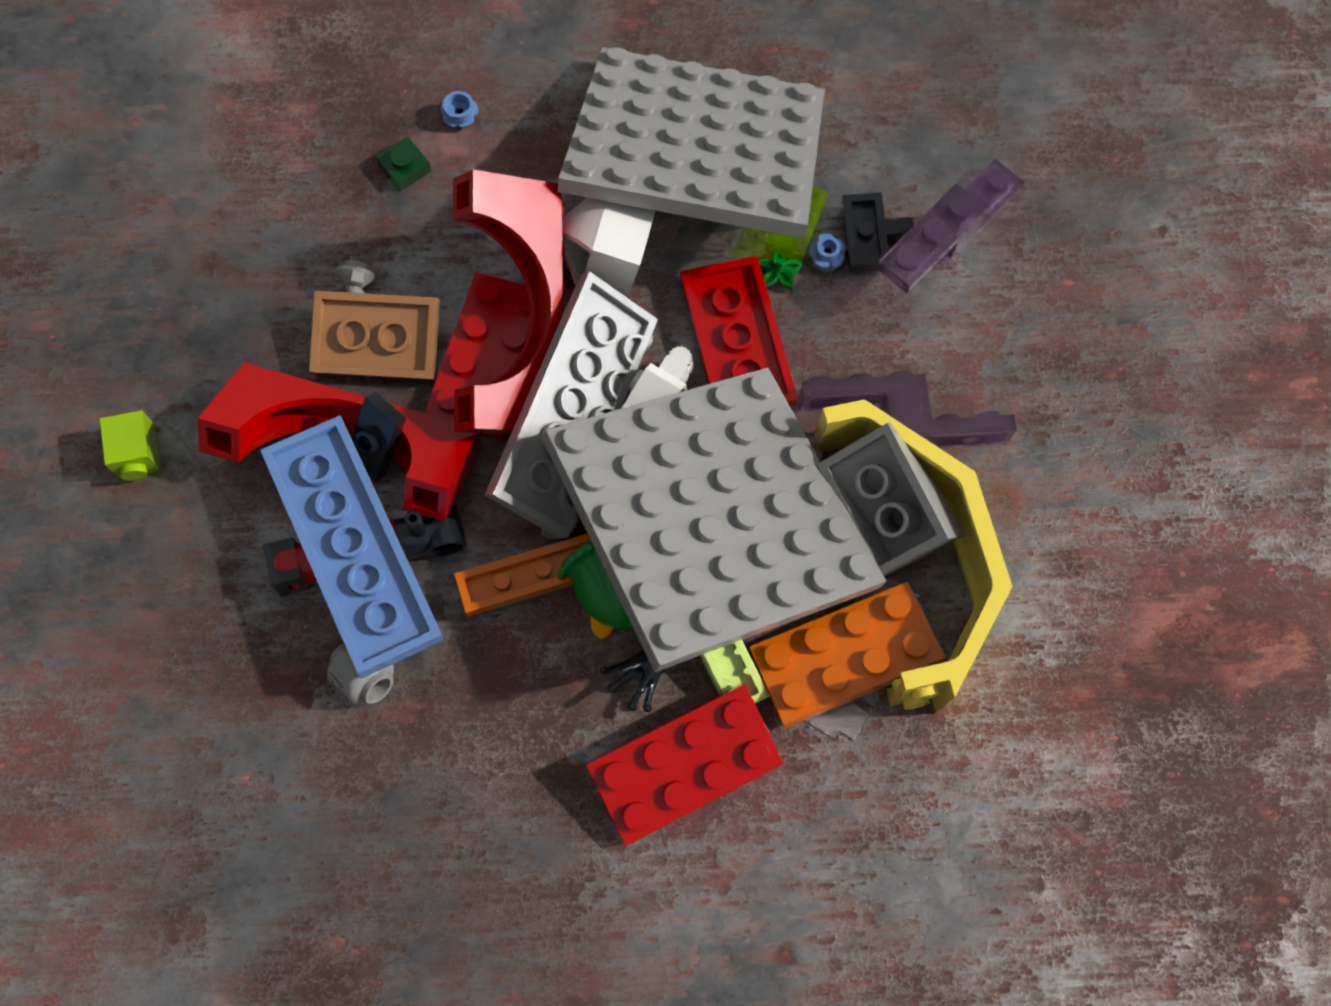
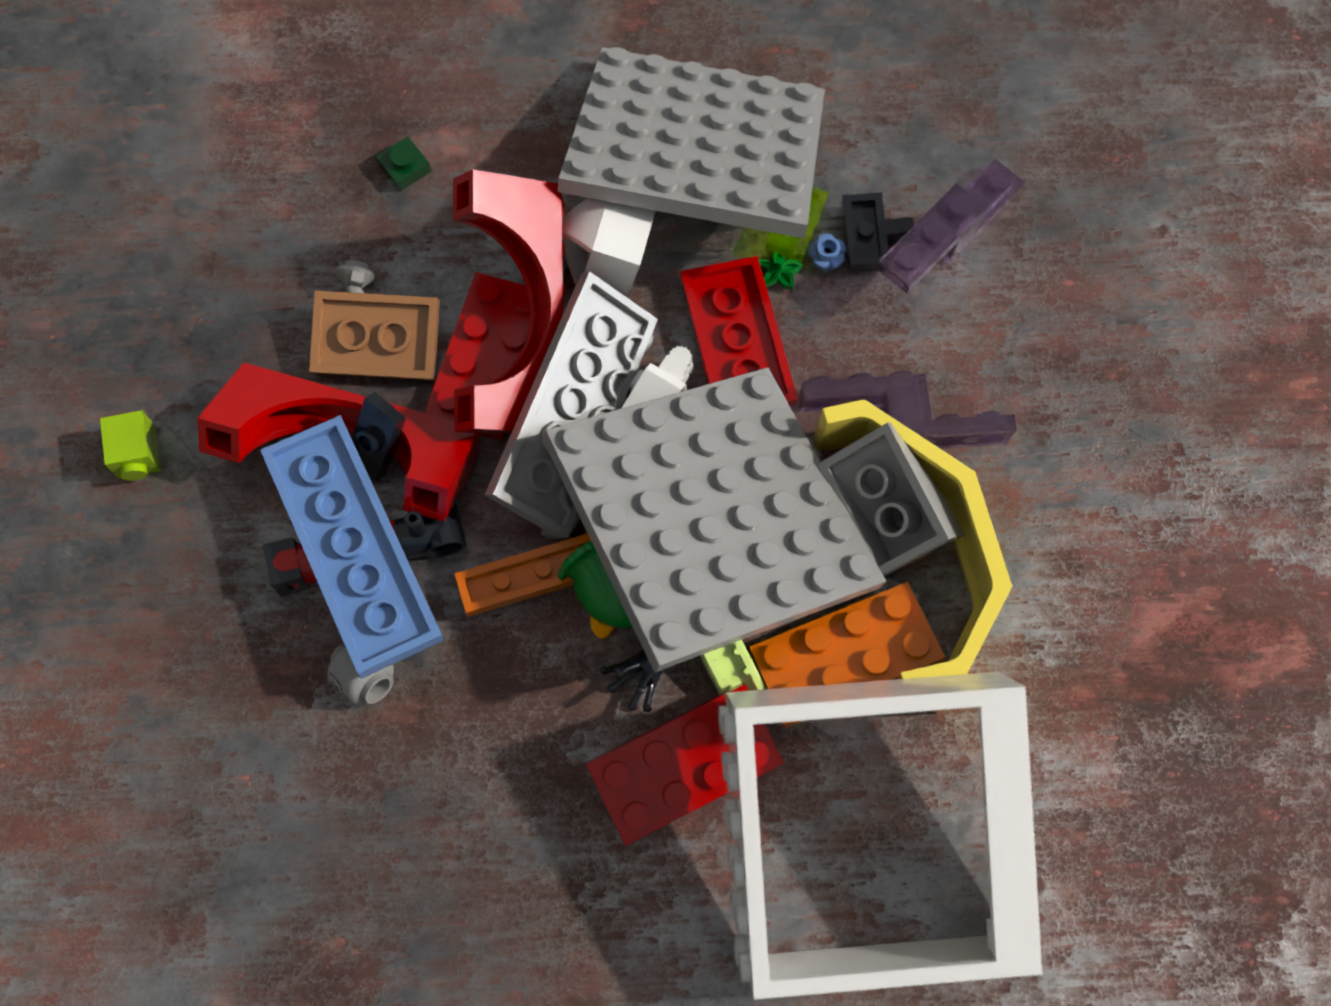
medium blue plate [441,91,479,128] -> none
none -> white door [718,672,1042,1000]

